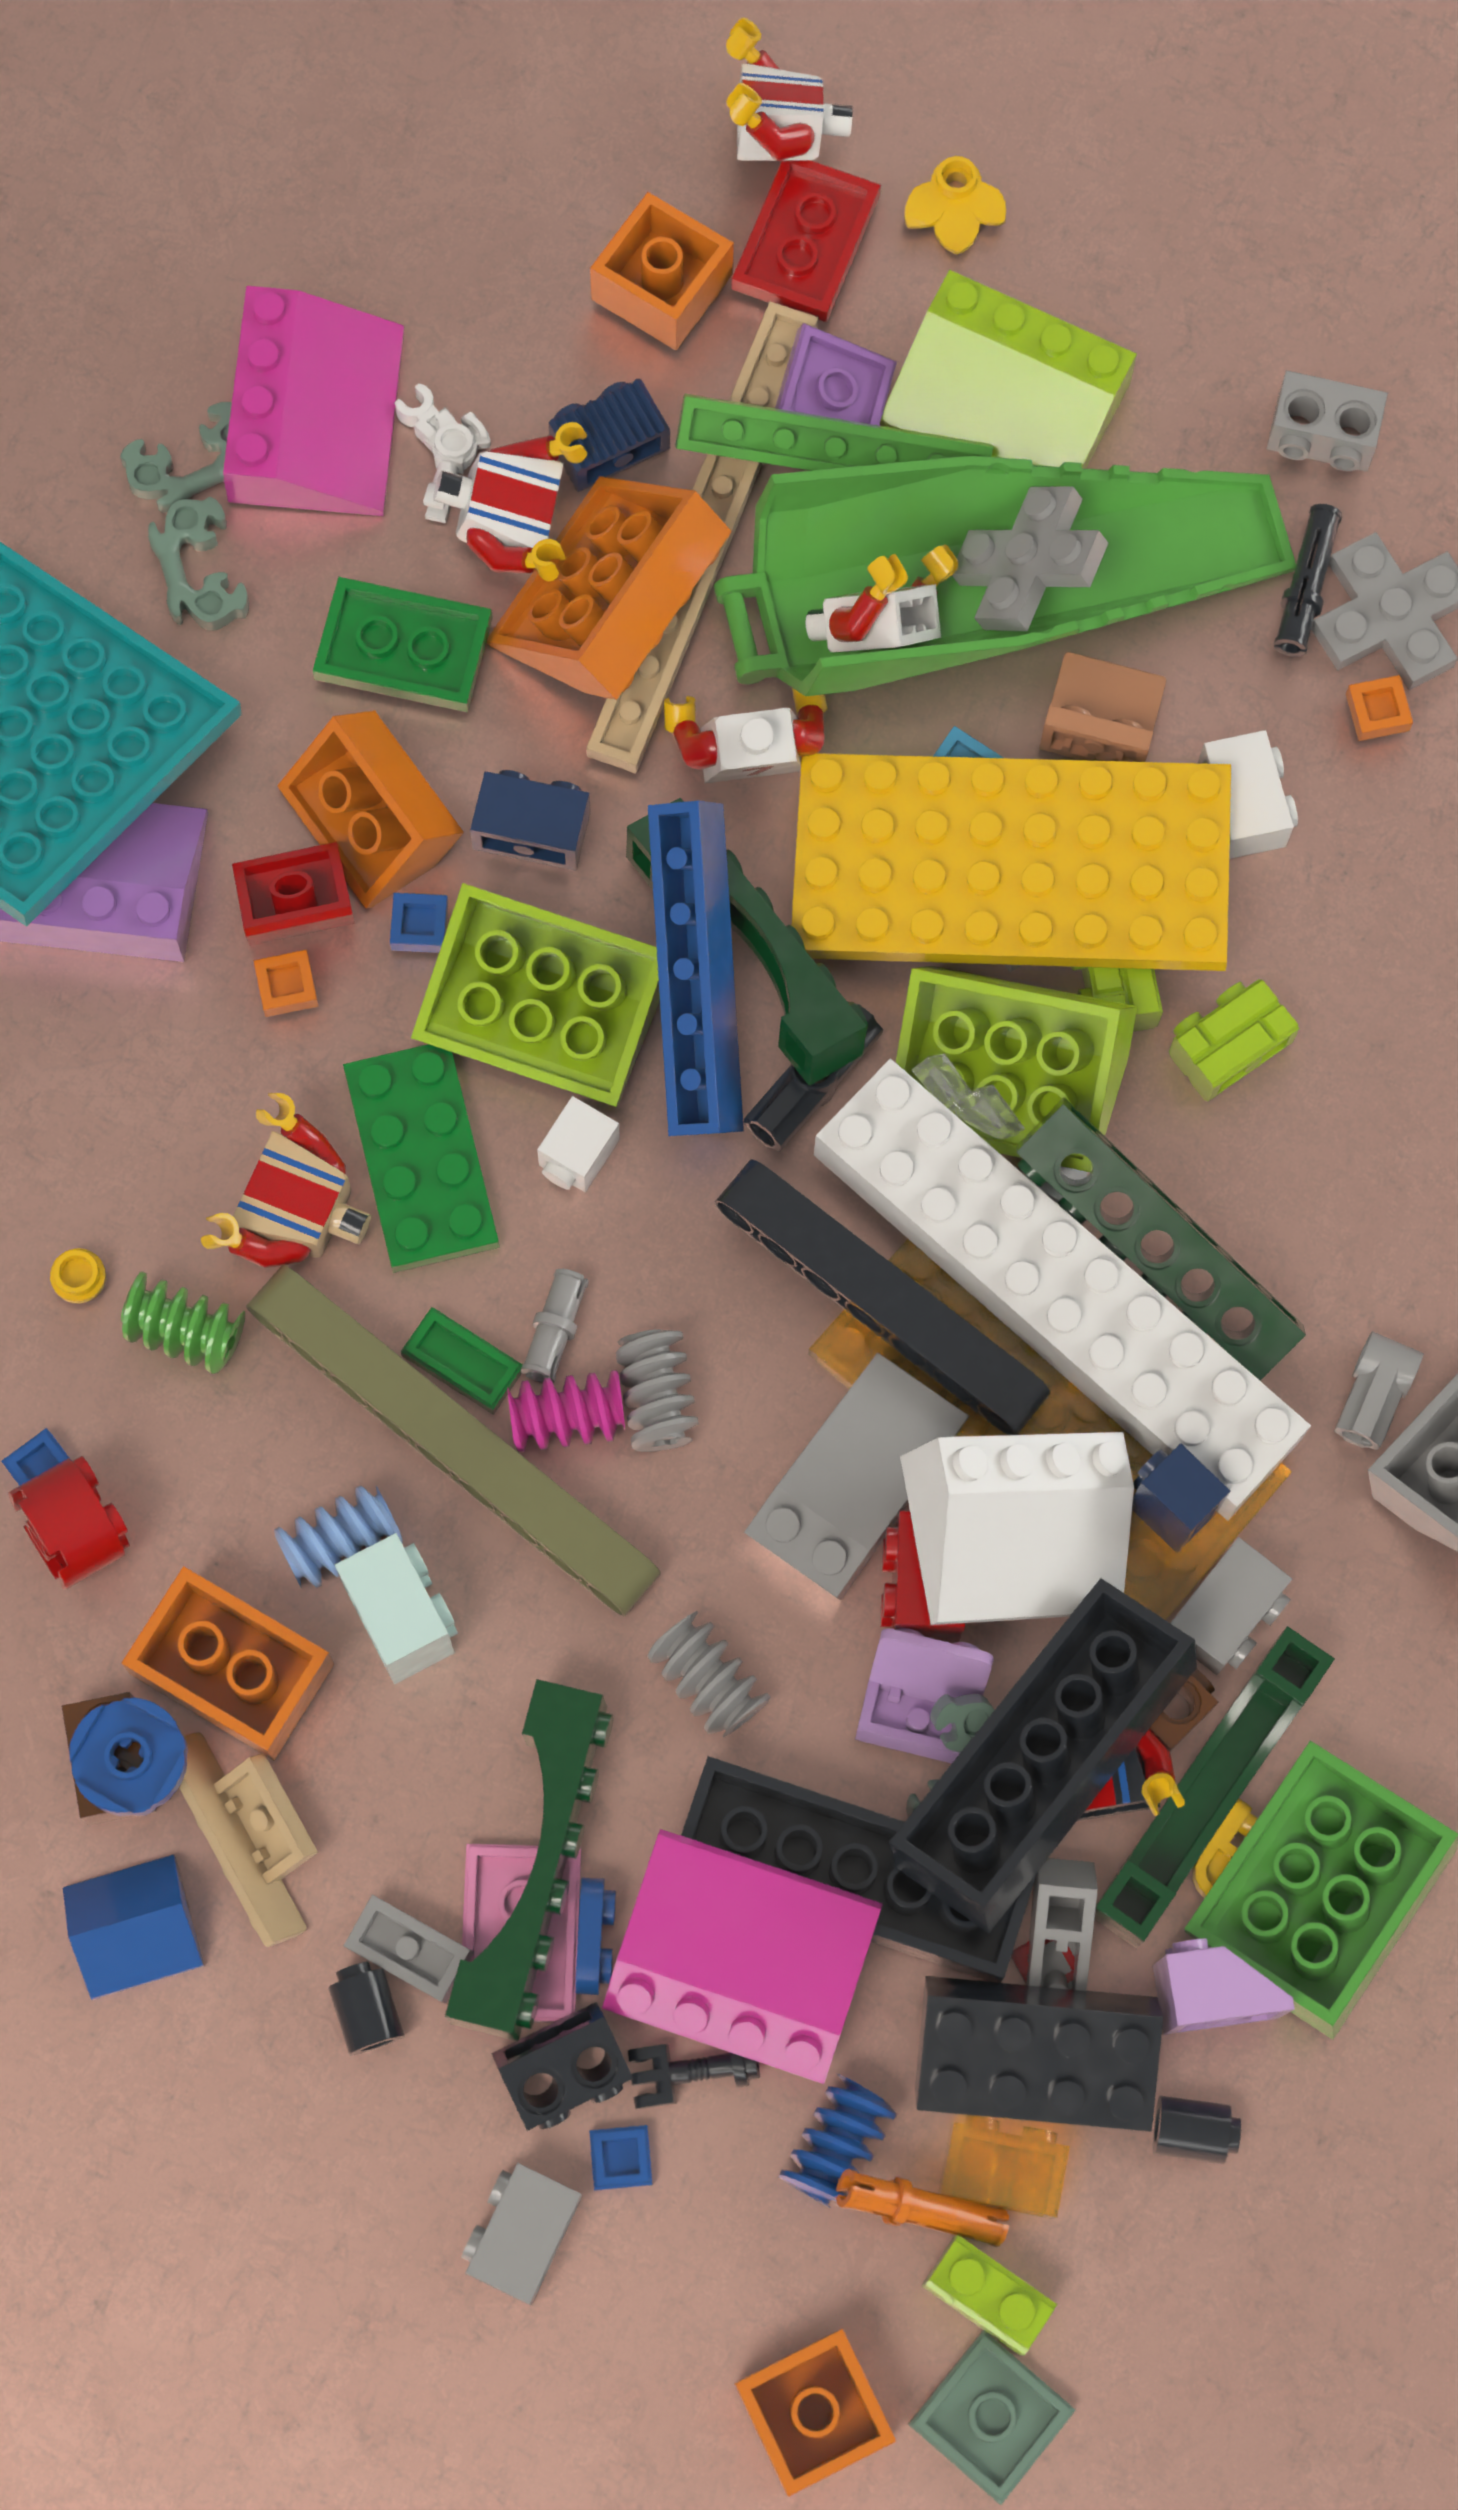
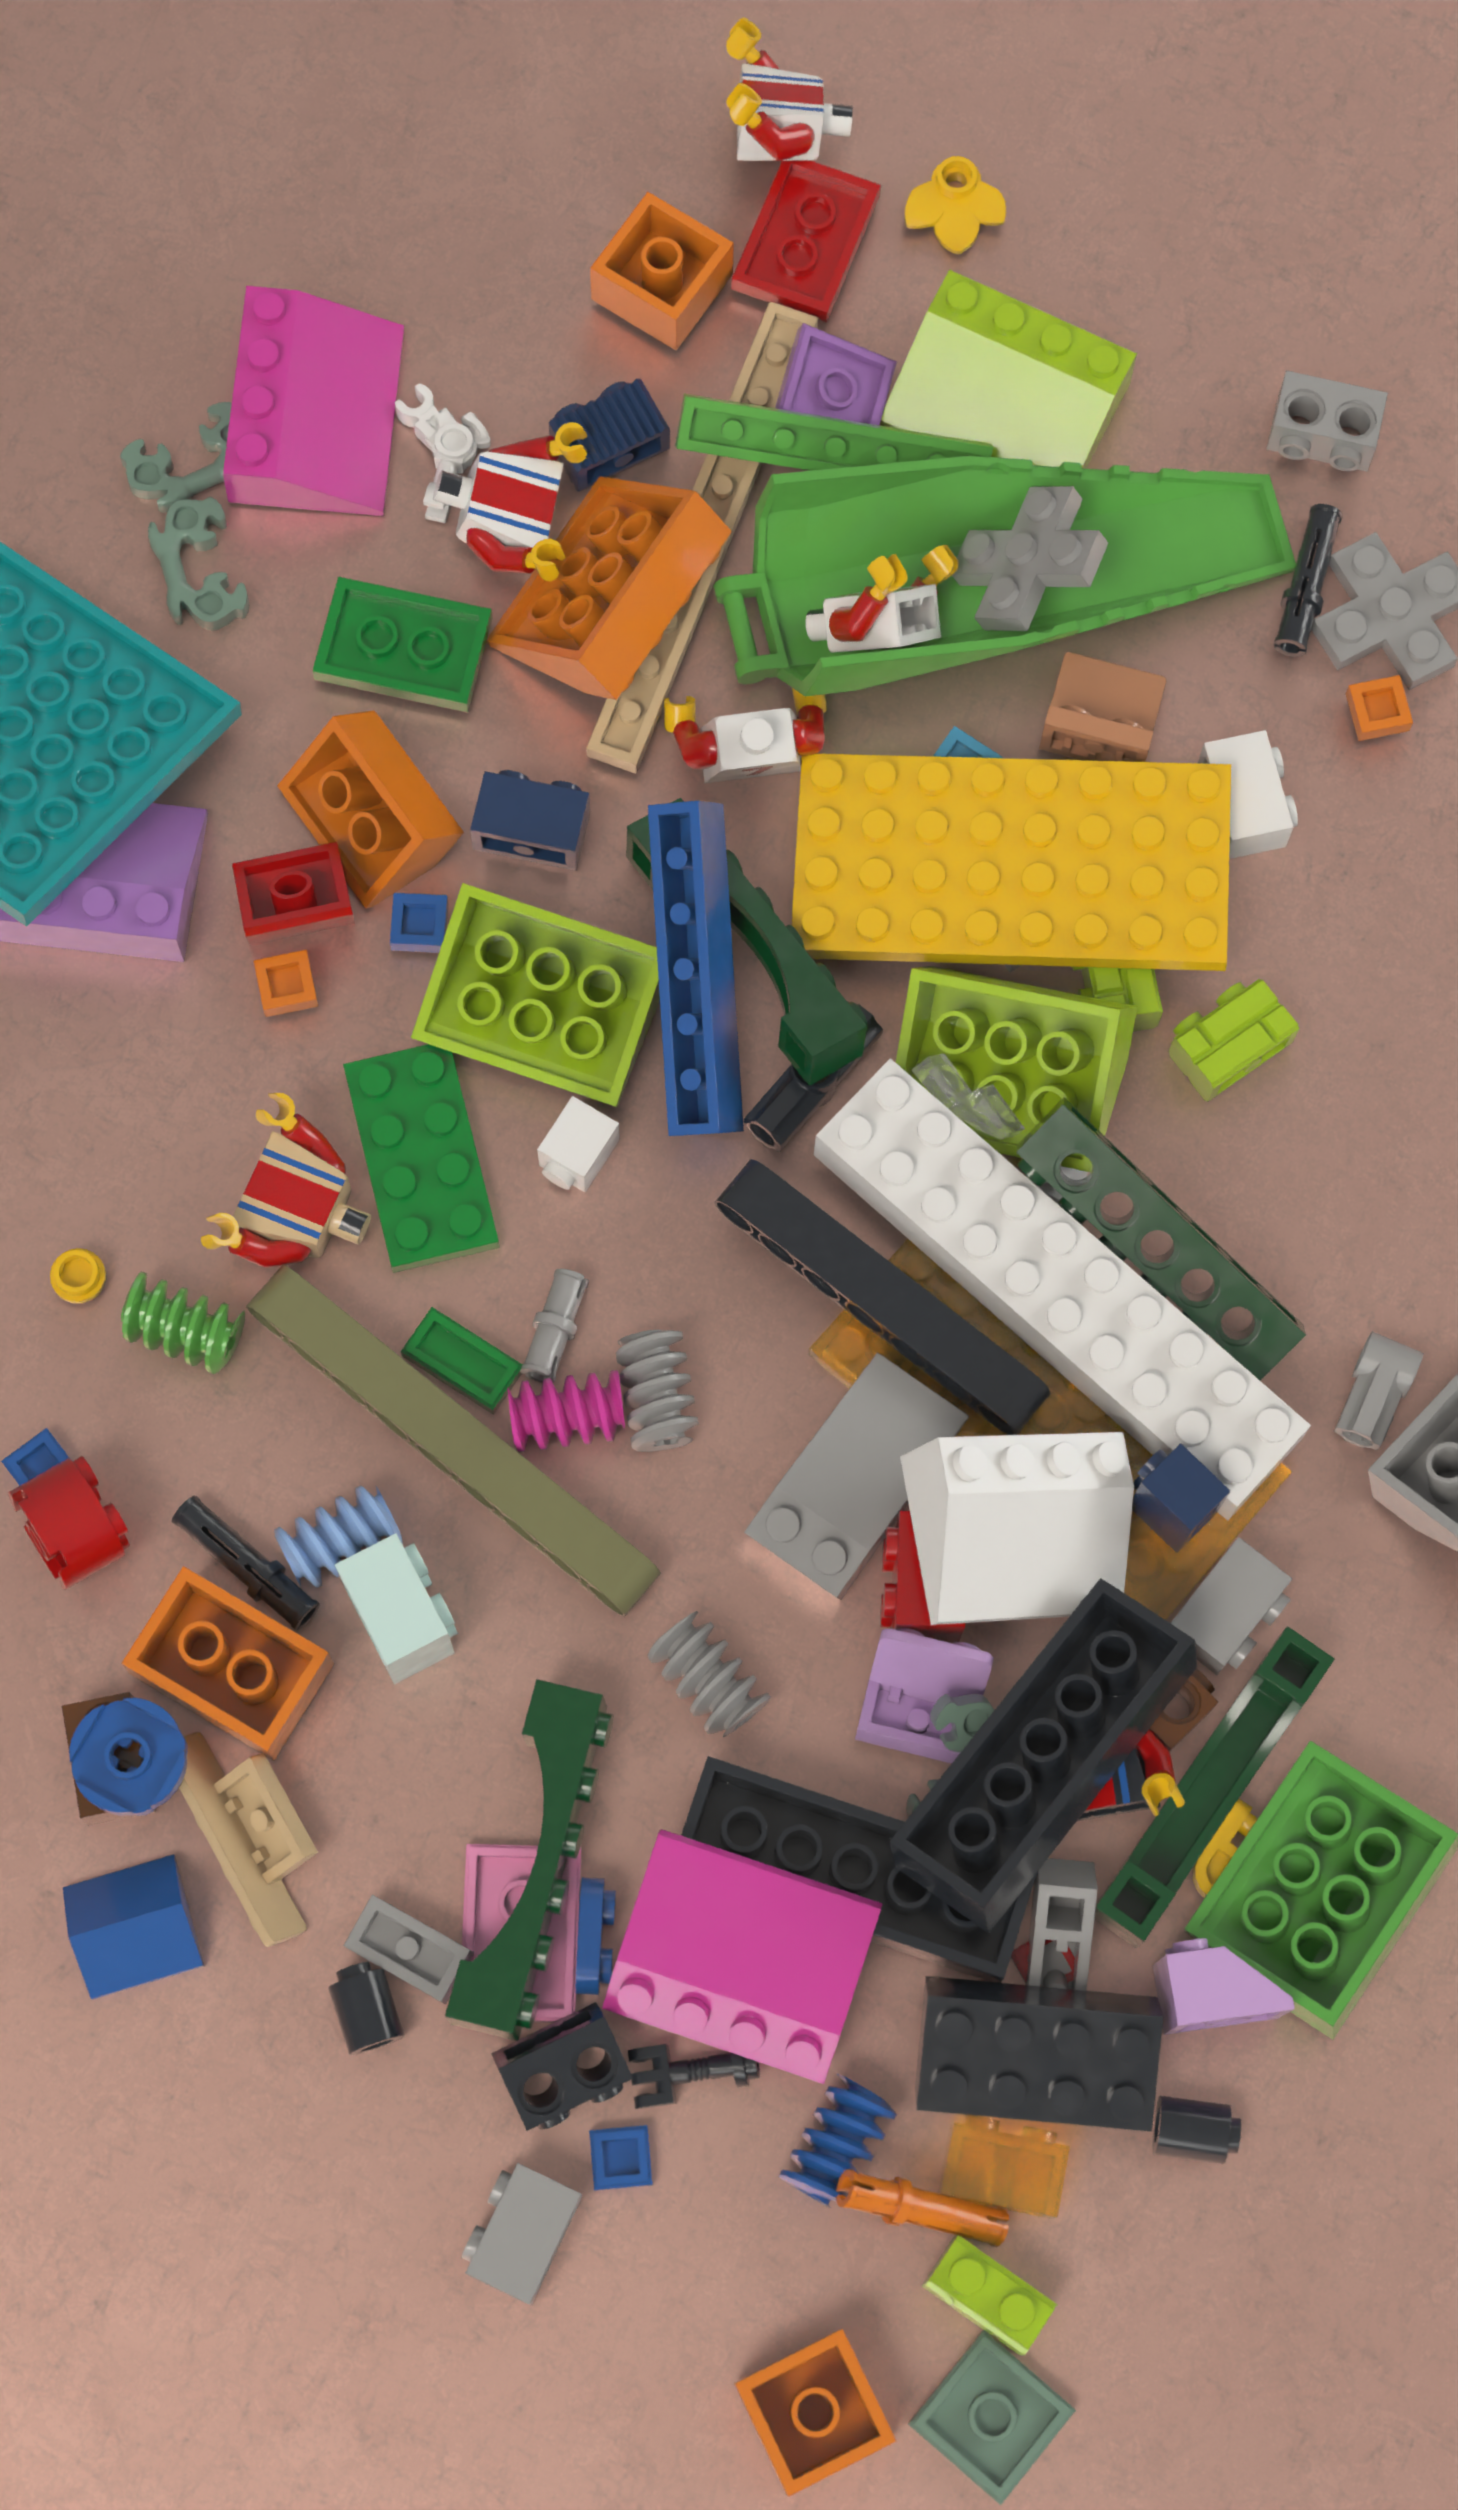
none -> black pin [171,1495,320,1631]

